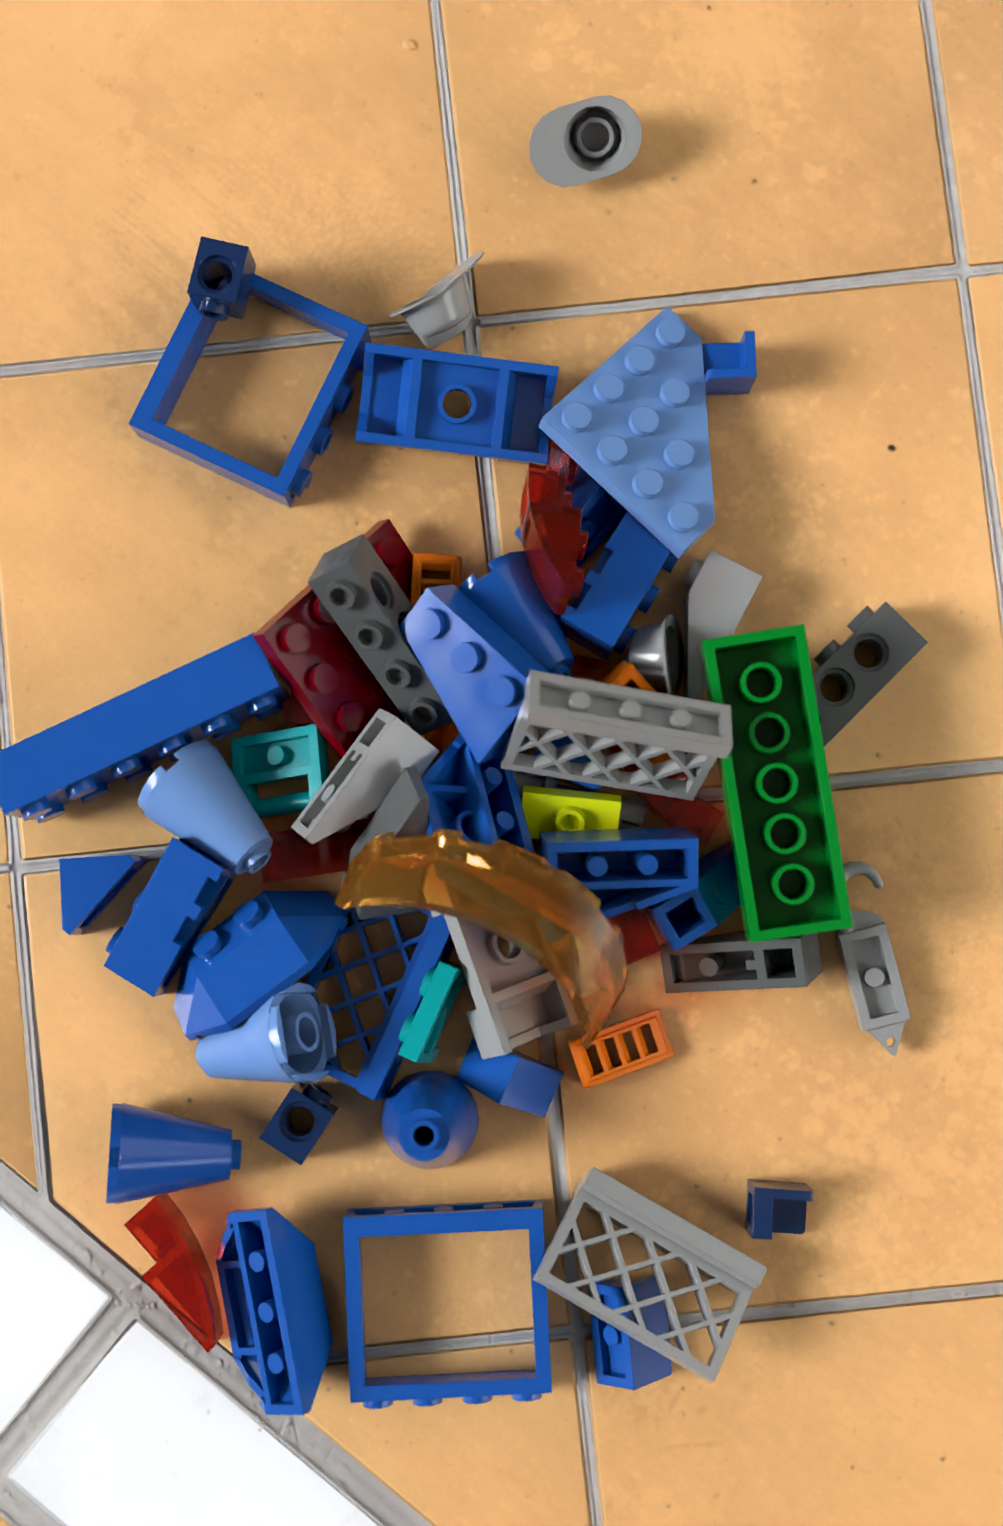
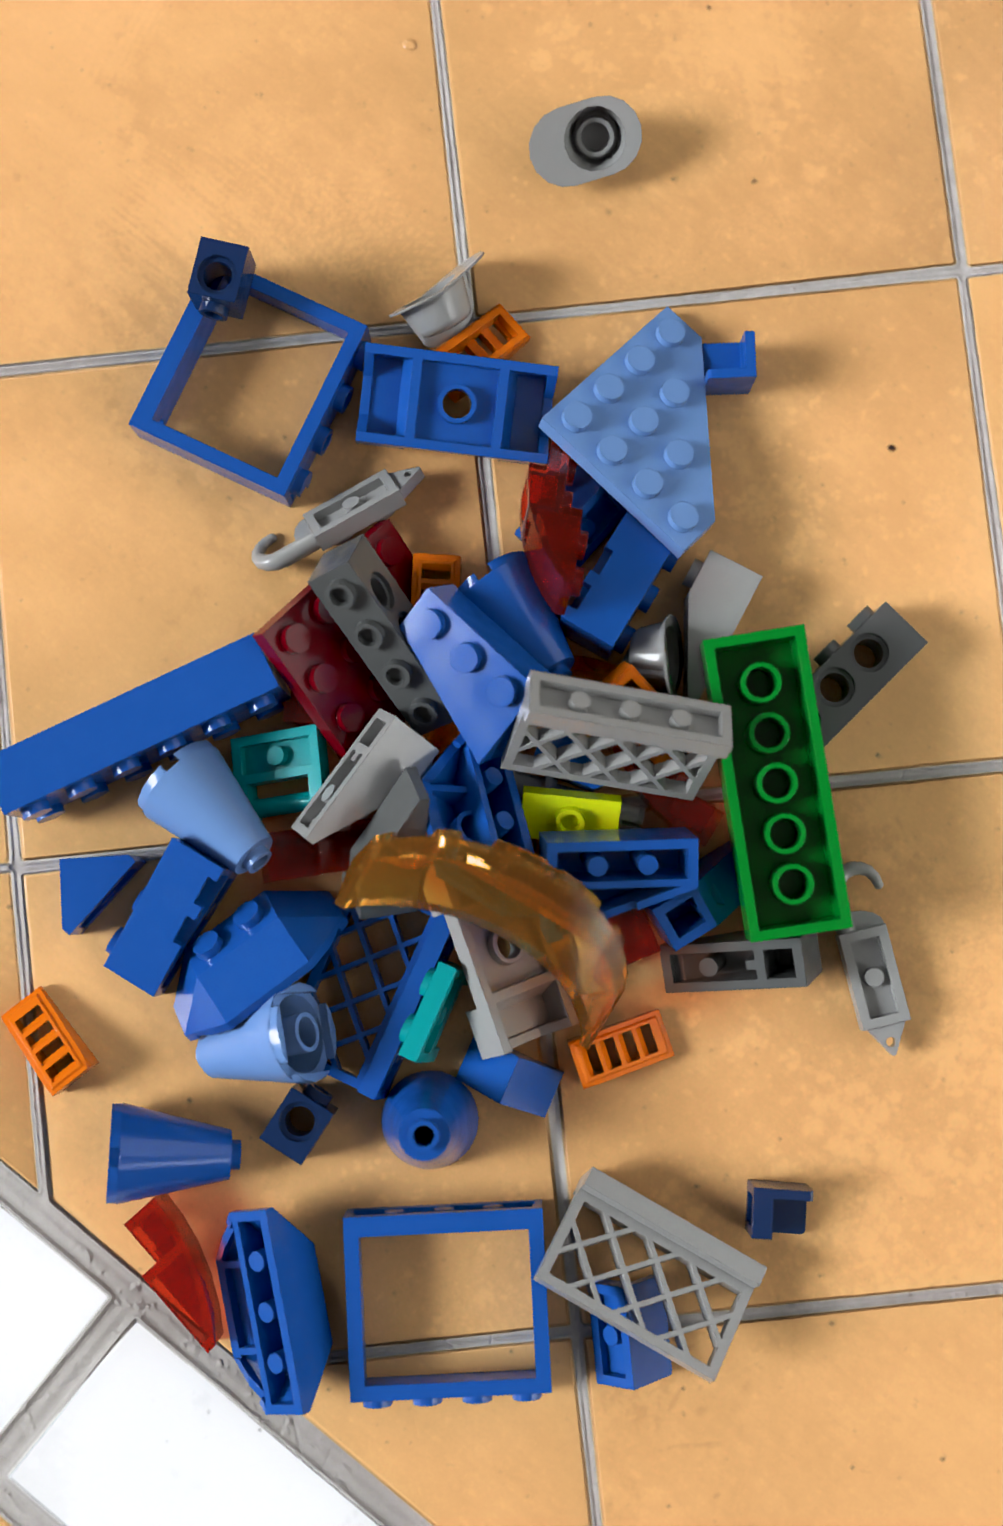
none -> orange slope [1,986,99,1096]
none -> light grey plate [252,467,425,571]
none -> orange slope [435,303,531,403]

